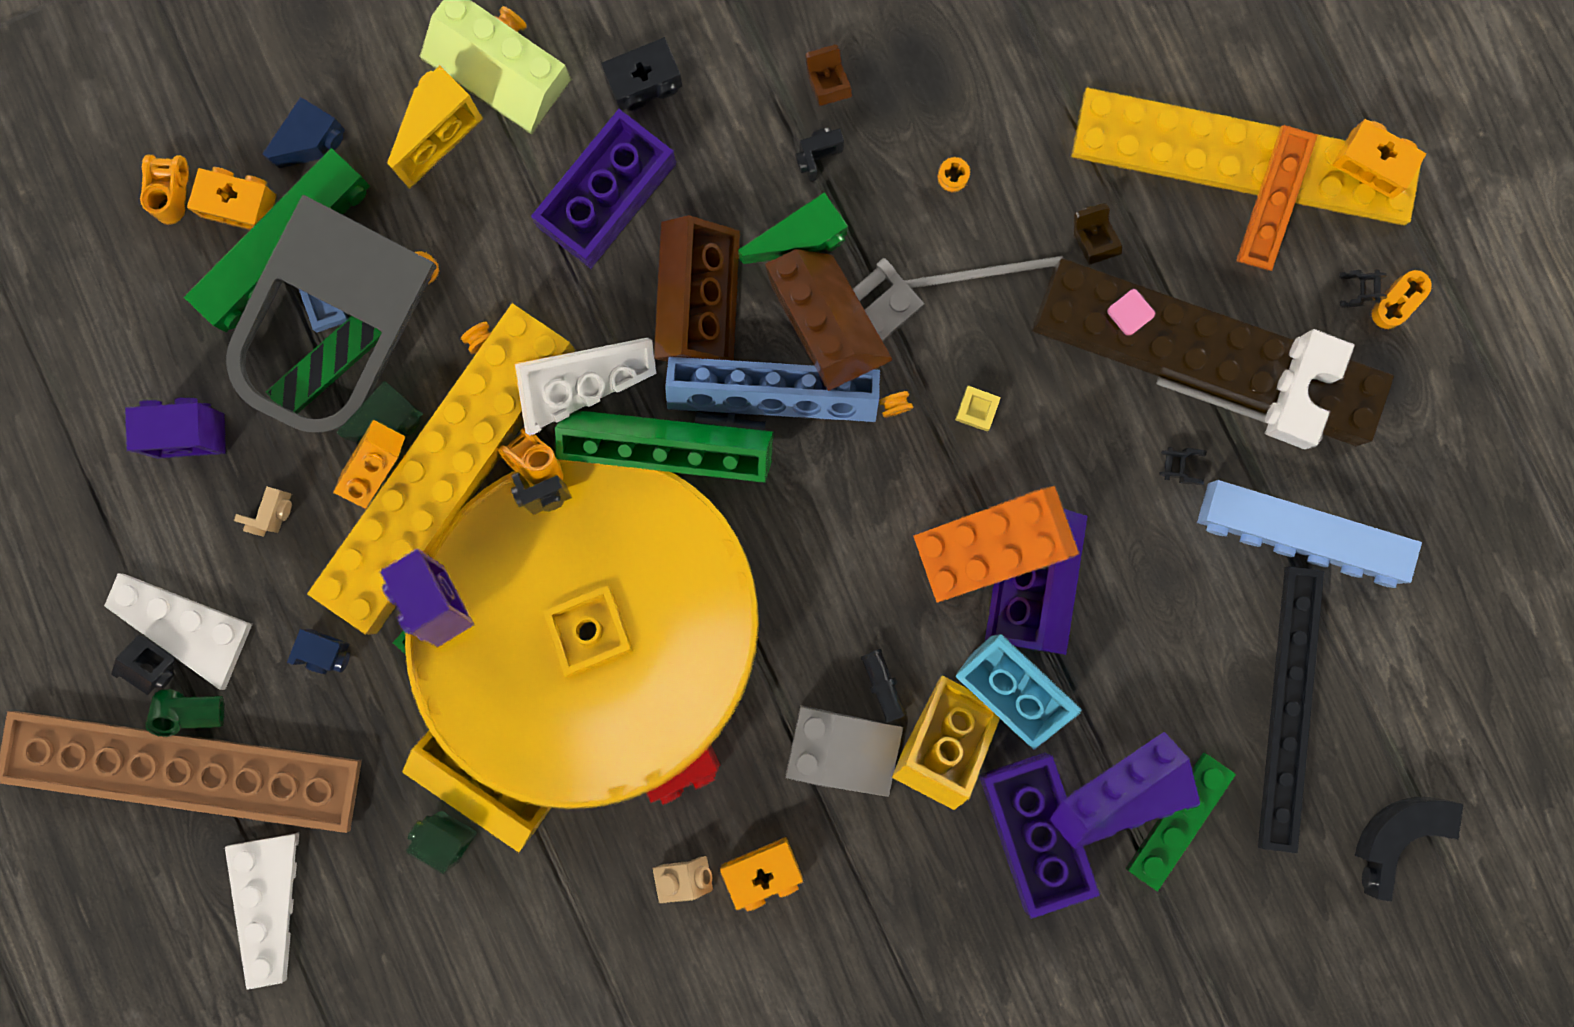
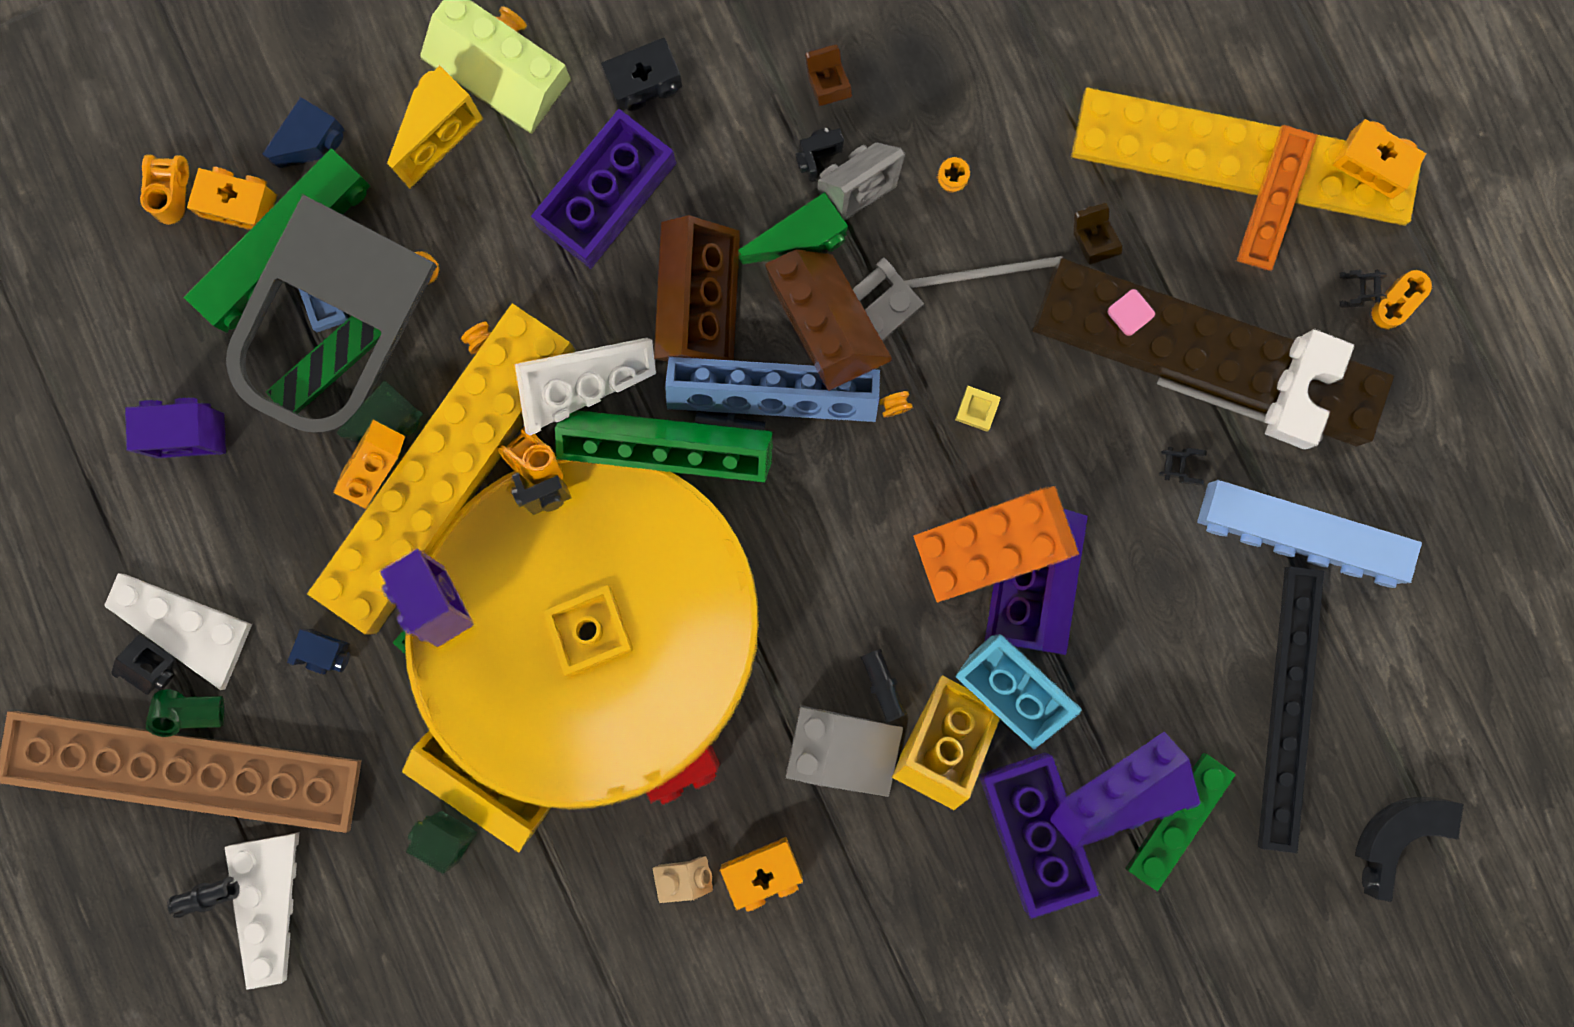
tan bracket [234,487,292,537] -> none
none -> black pin [167,877,240,918]
none -> light grey slope [817,142,905,221]

